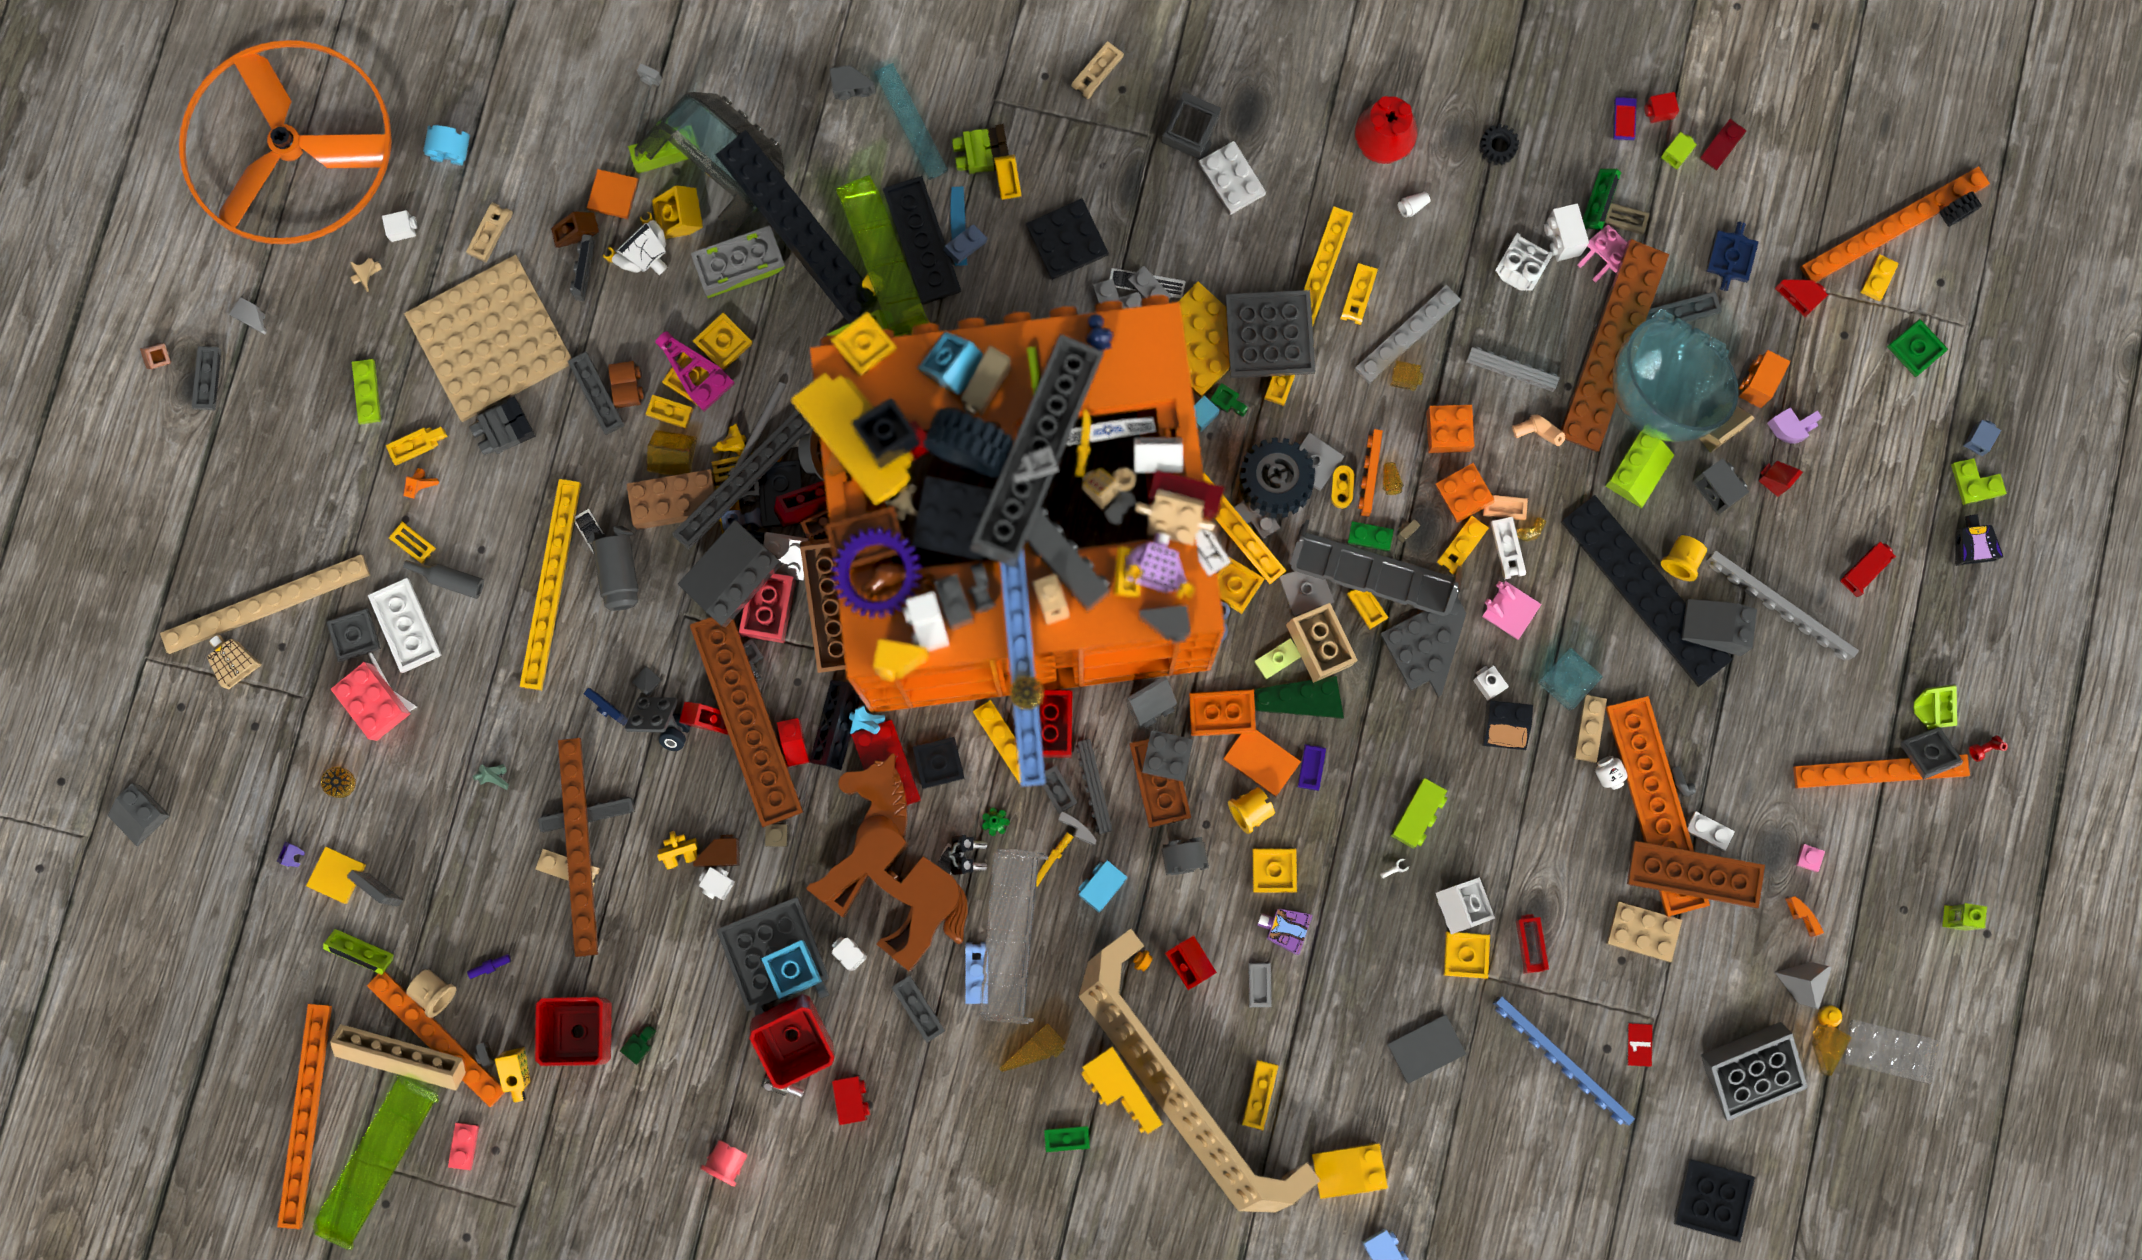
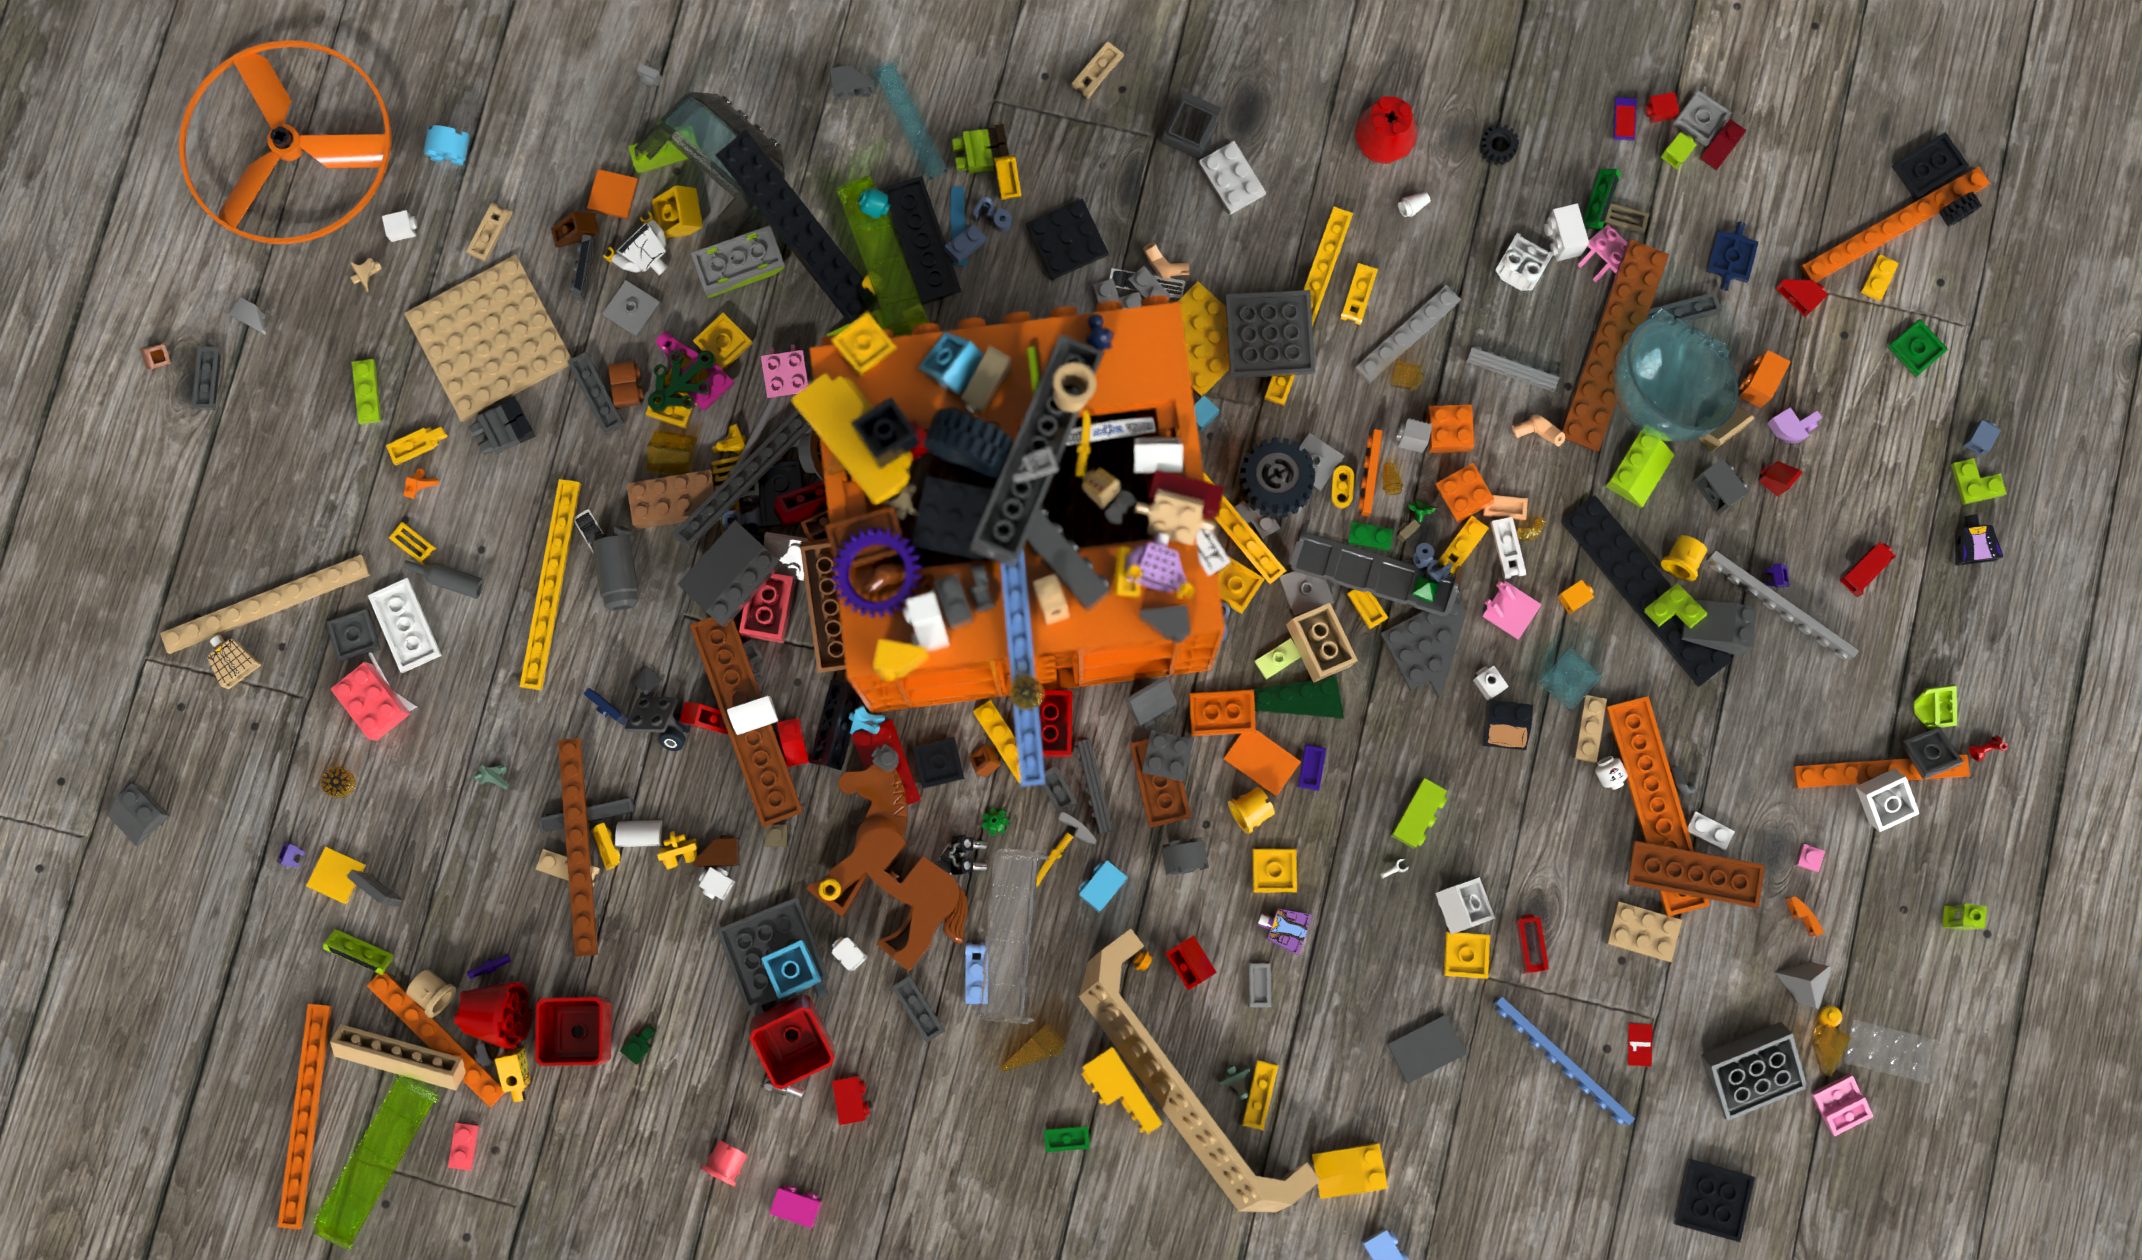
tan plate [1112,468,1136,491] -> none
green plate [1210,383,1248,417] -> none
none -> red cone [454,982,532,1049]
none -> yellow plate [591,823,620,870]
none -> light grey plate [602,280,661,338]
none -> white brick [615,820,662,847]
none -> dark green plant [648,350,716,412]
none -> white brick [727,696,779,735]
none -> bright pink plate [761,344,808,398]
none -> dark pink brick [769,1184,822,1228]
none -> yellow plate [819,878,841,901]
none -> teal head [857,187,890,219]
none -> dark grey plate [871,744,899,772]
none -> dark orange slope [969,744,1001,777]
none -> sand blue leg [973,197,1012,232]
none -> tan piece [1053,362,1096,412]
none -> light nougat arm [1143,242,1189,280]
none -> sand green piece [1218,1066,1250,1100]
none -> light grey brick [1396,418,1432,453]
none -> green plant [1408,500,1436,522]
none -> green slope [1412,576,1439,603]
none -> sand blue leg [1413,543,1452,584]
none -> light orange brick [1557,580,1594,614]
none -> lime plate [1644,583,1707,629]
none -> light grey plate [1673,90,1732,147]
none -> dark purple tile [1765,563,1790,588]
none -> bright pink slope [1811,1074,1873,1136]
none -> white brick [1856,768,1920,832]
none -> black plate [1892,132,1969,200]

